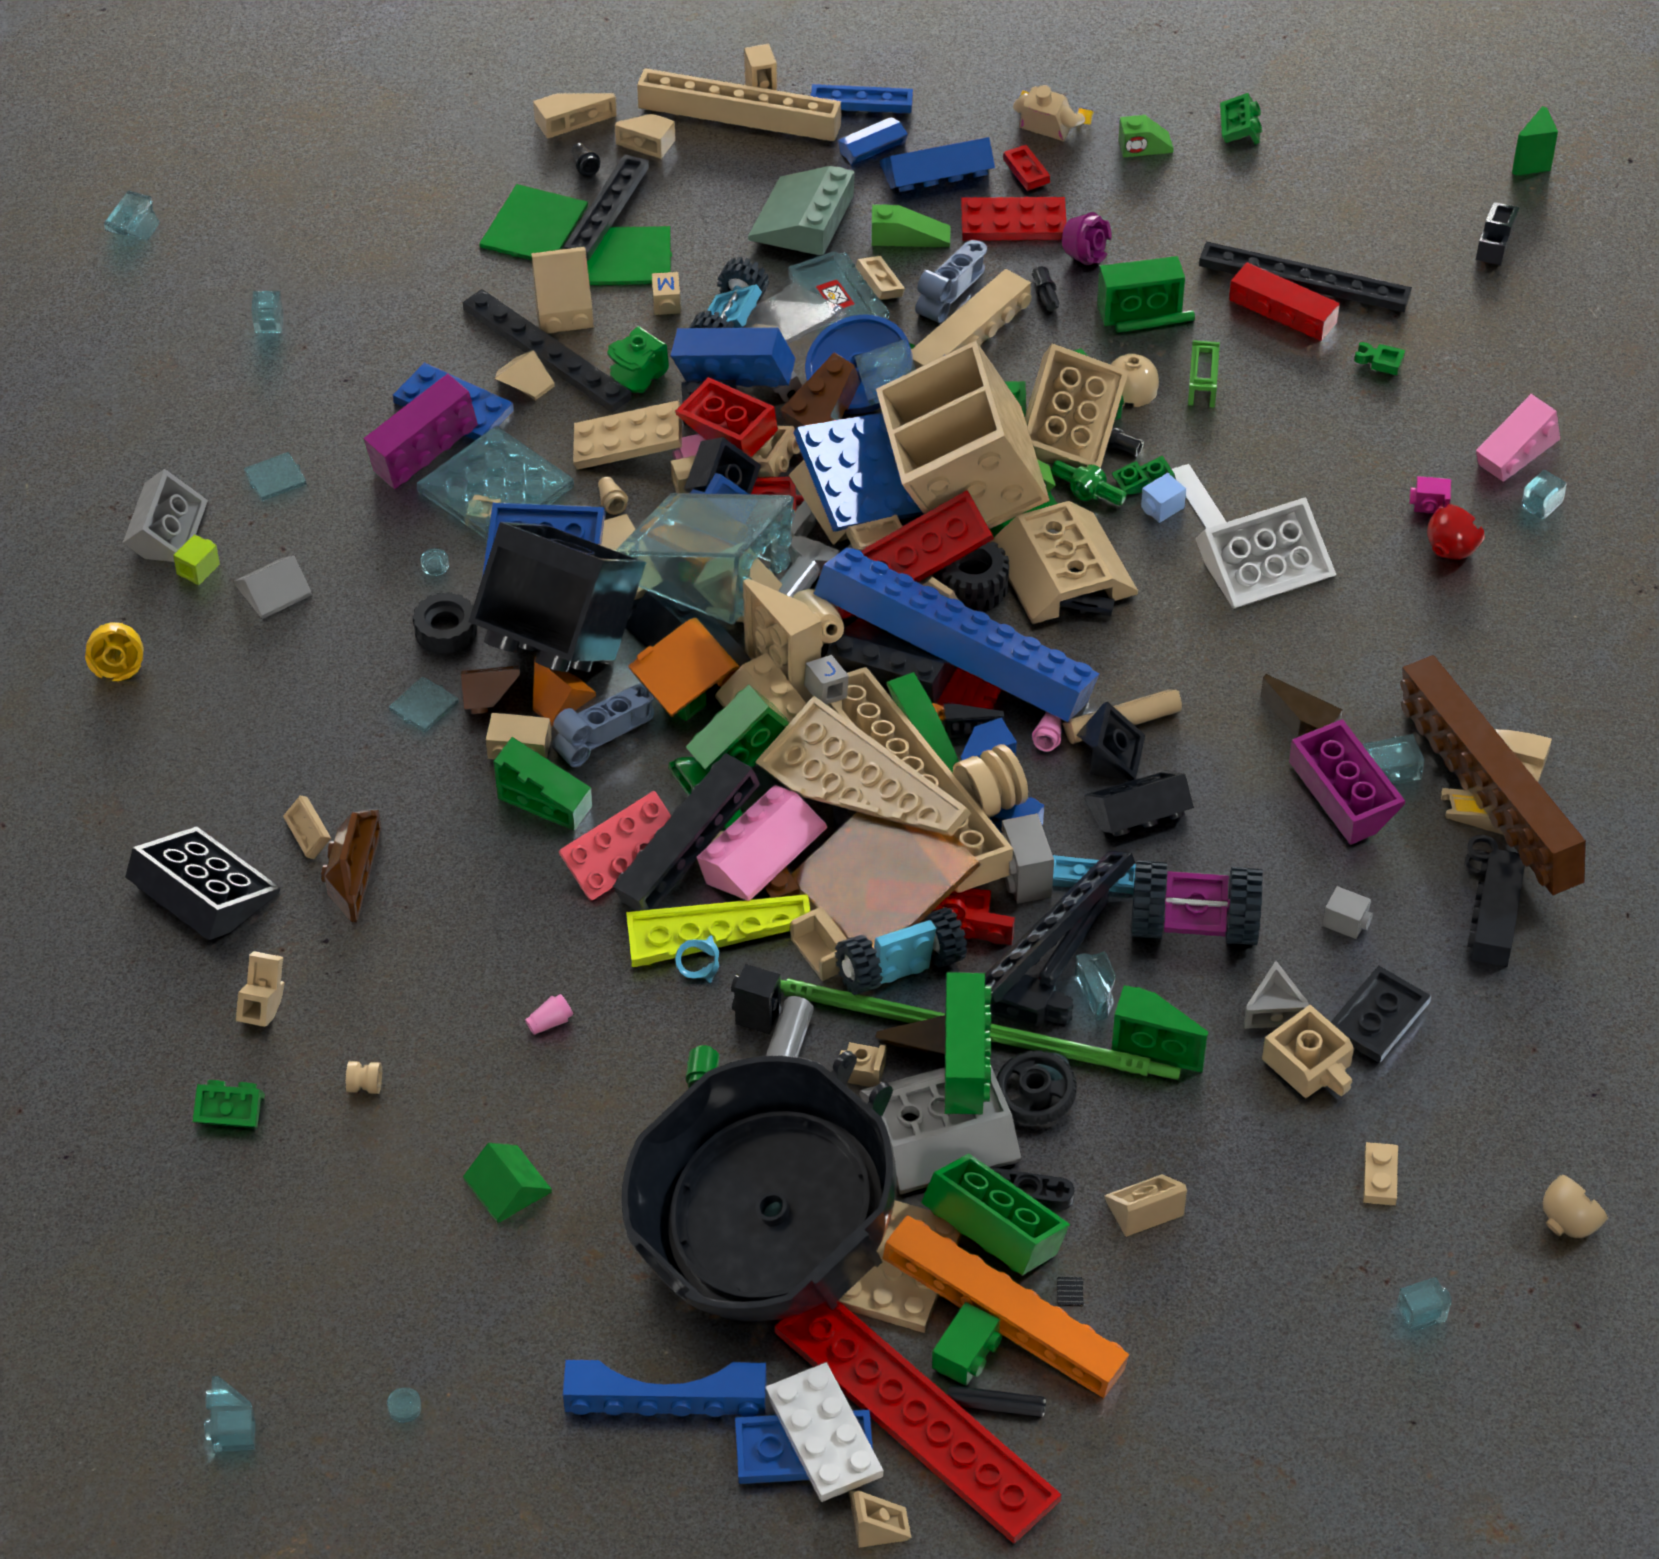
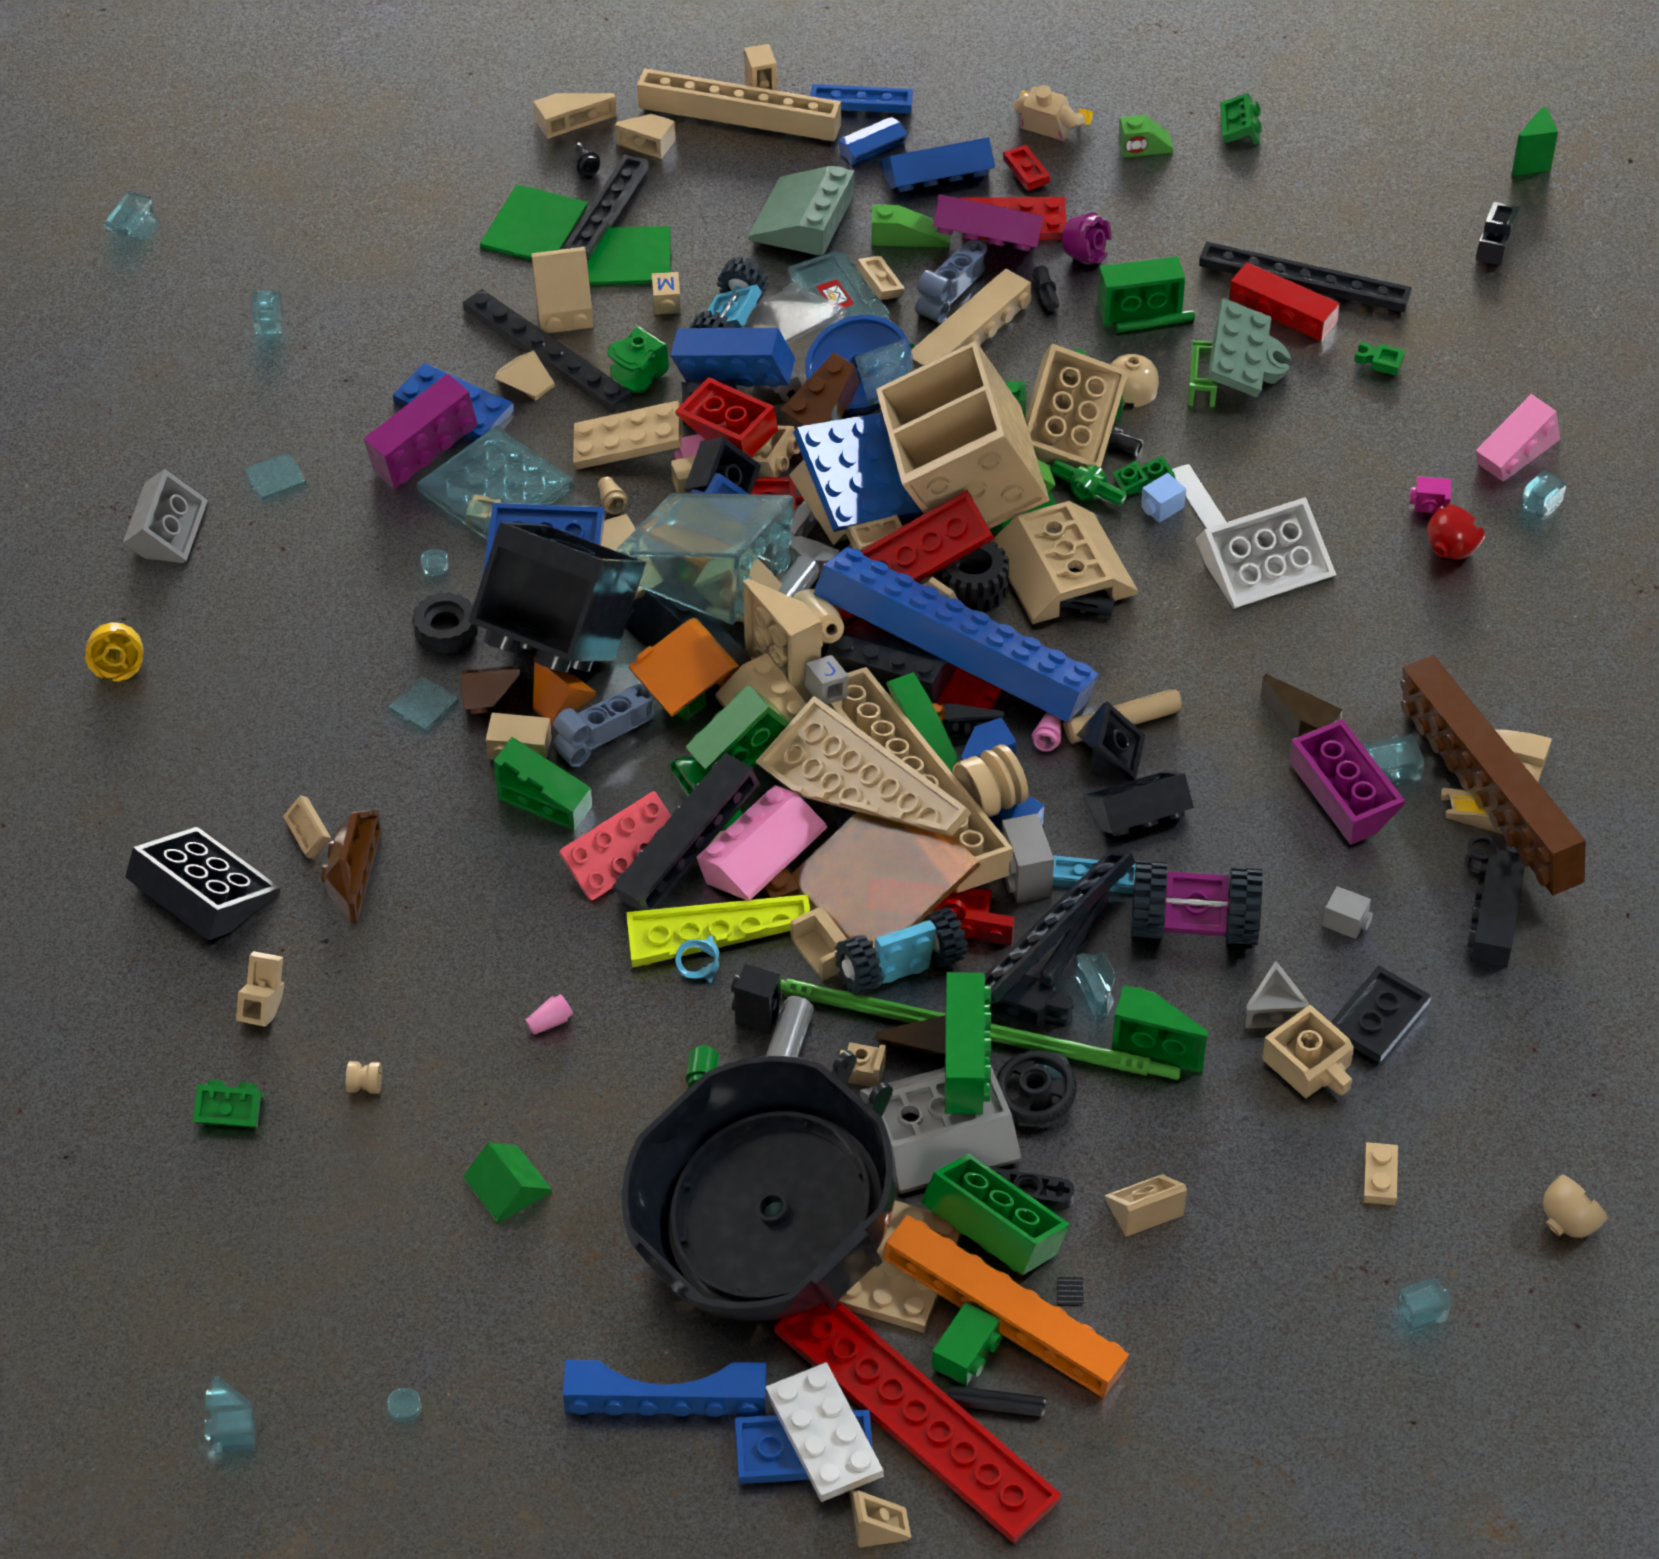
lime brick [173,534,220,585] -> none
light grey slope [234,555,312,619] -> none
none -> magenta brick [932,195,1043,251]
none -> sand green plate [1207,298,1291,397]

